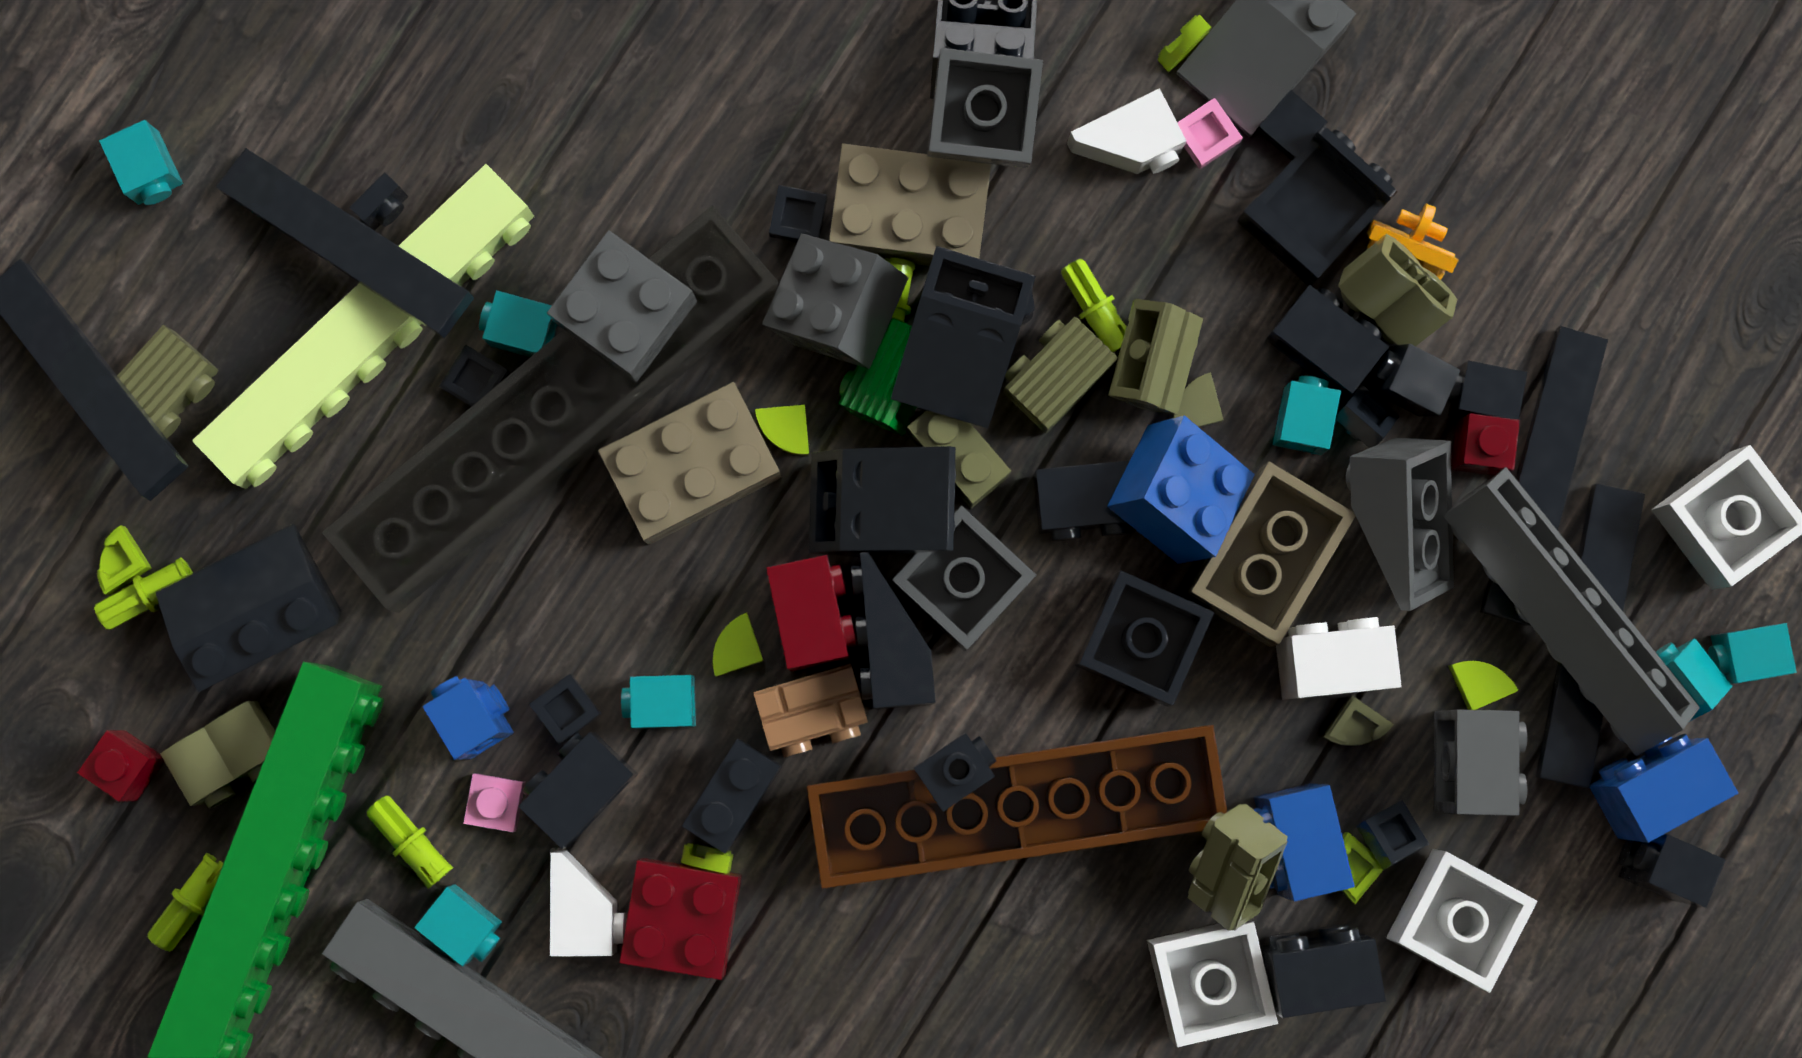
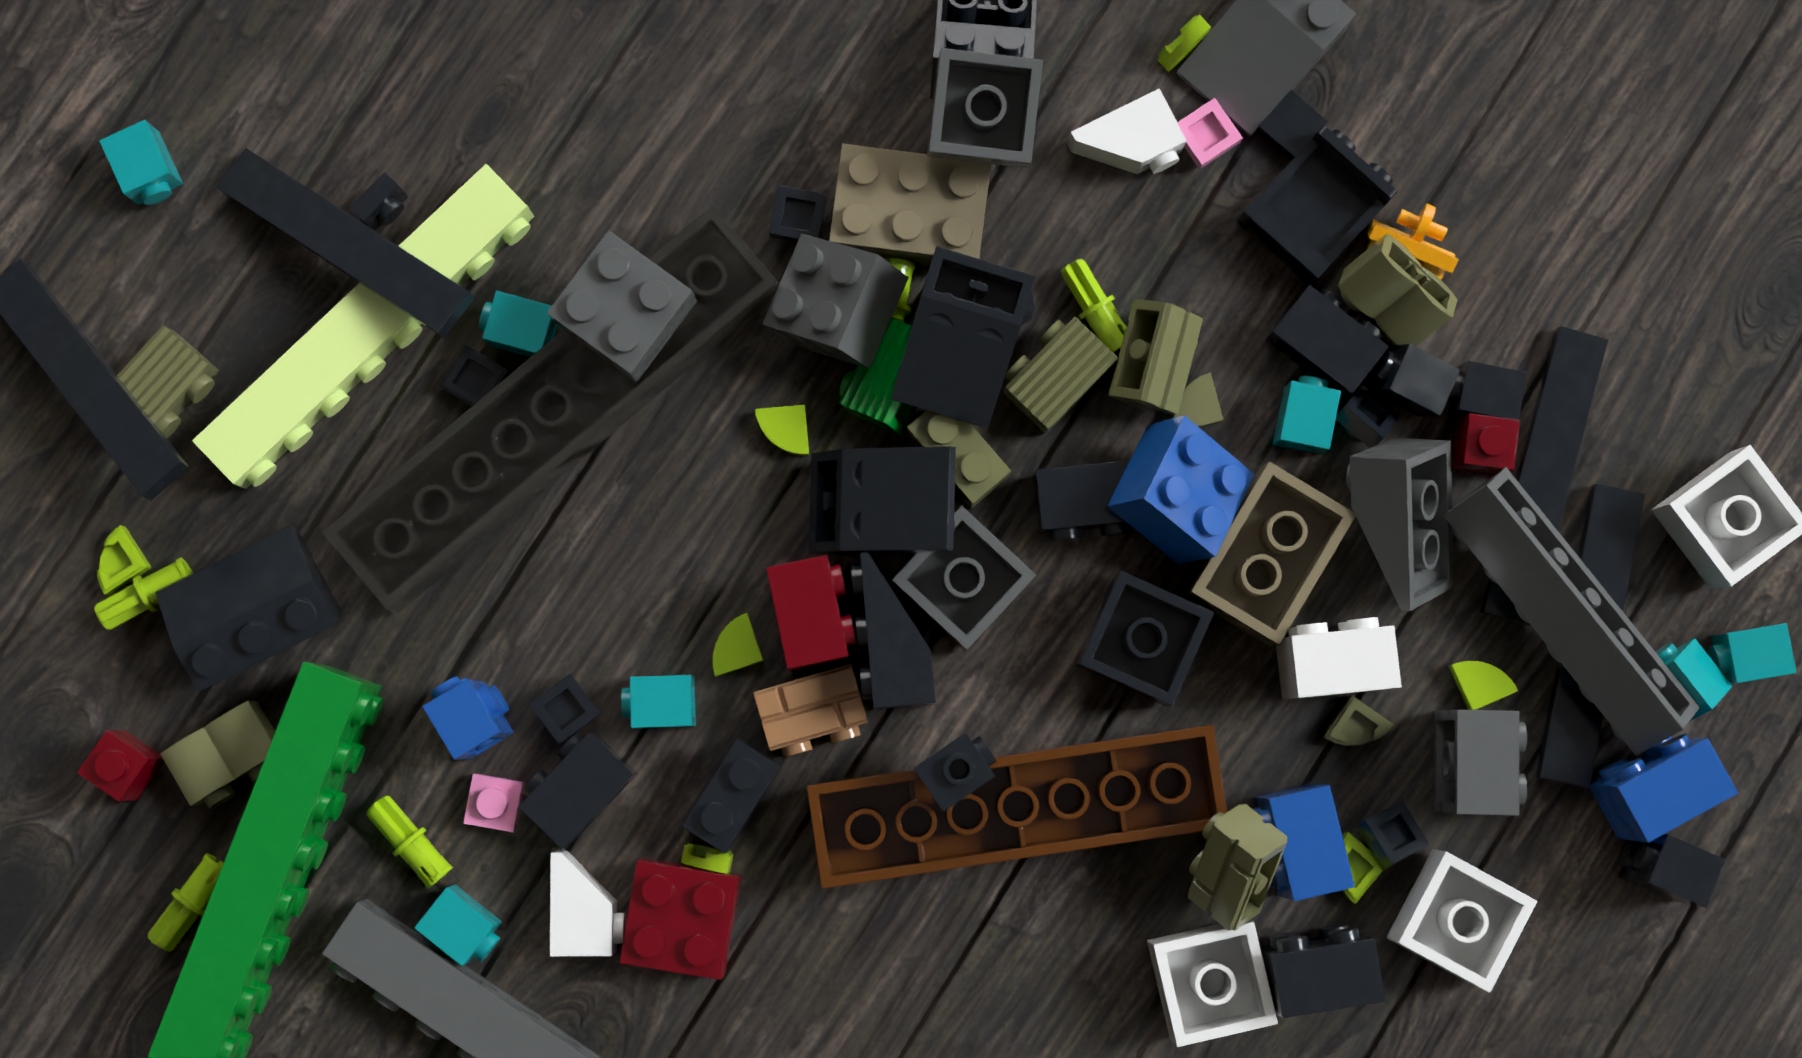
dark tan brick [598,382,782,545] -> none

